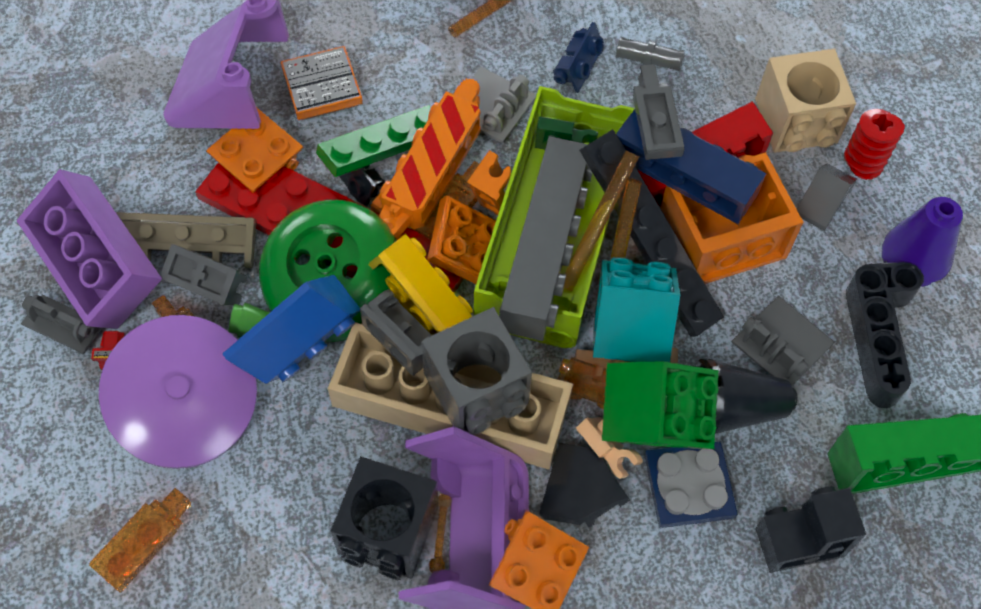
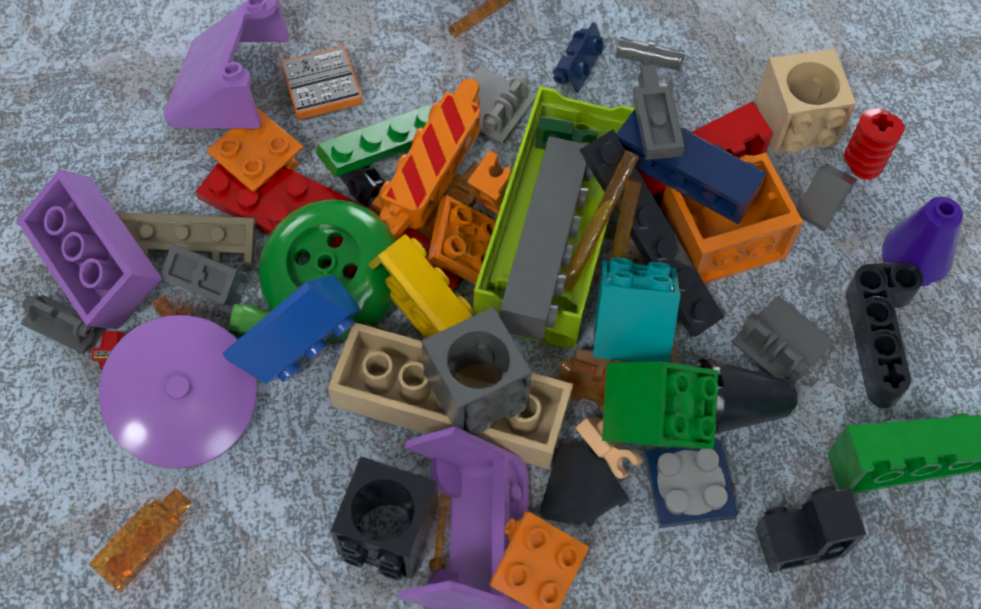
dark grey hinge [360,289,432,376] -> none

